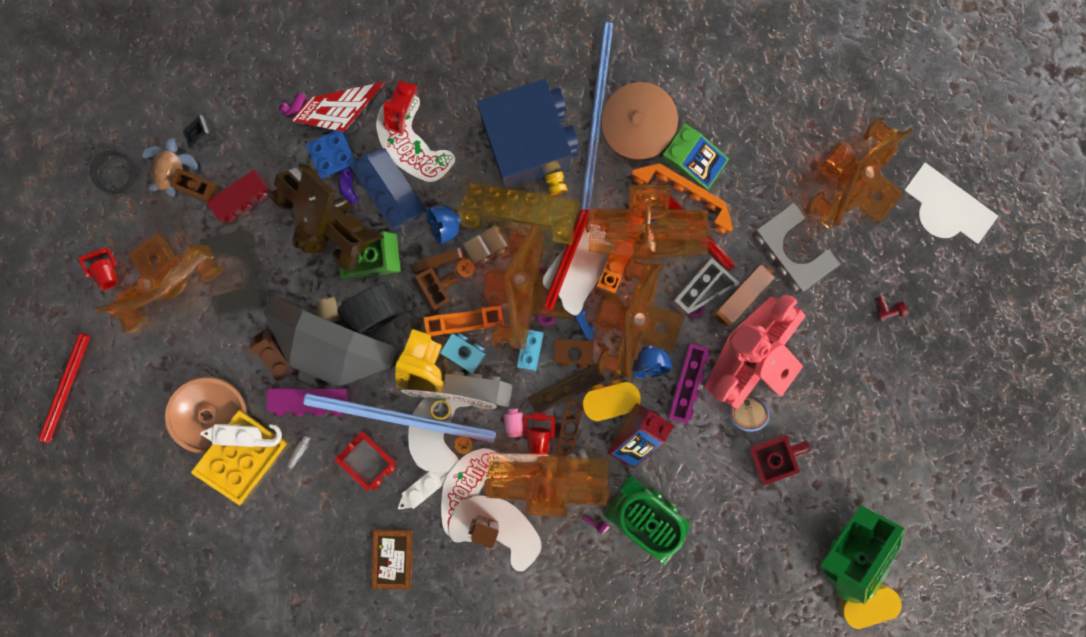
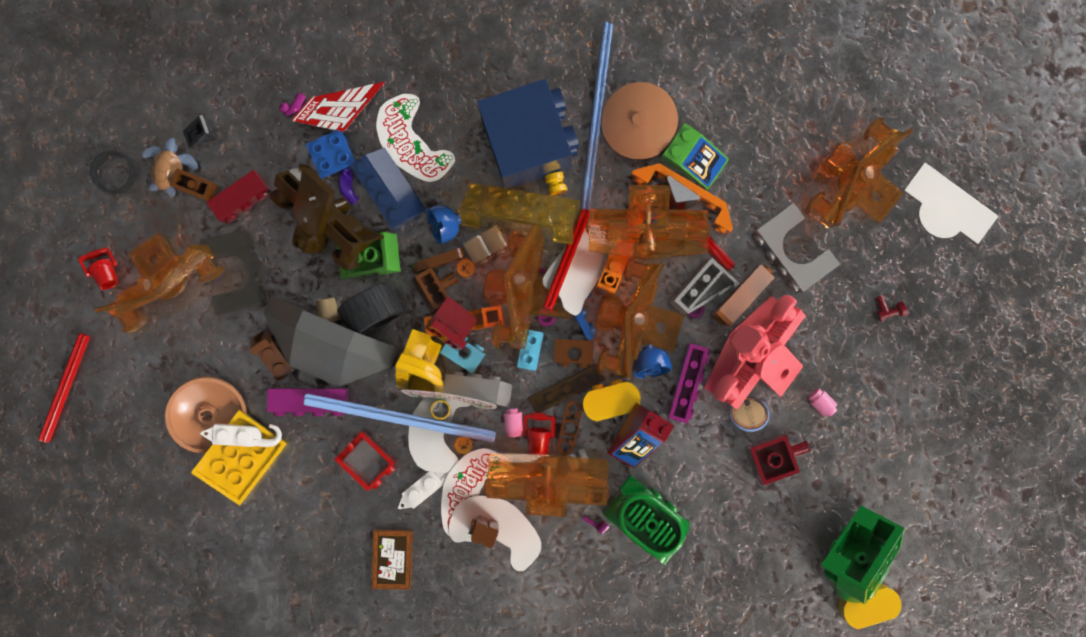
light grey animal [286,434,310,469] -> none
red bracket [383,80,417,134] -> none
none -> dark red bracket [425,297,478,351]
none -> slope [659,176,700,211]
none -> bright pink brick [808,388,837,417]

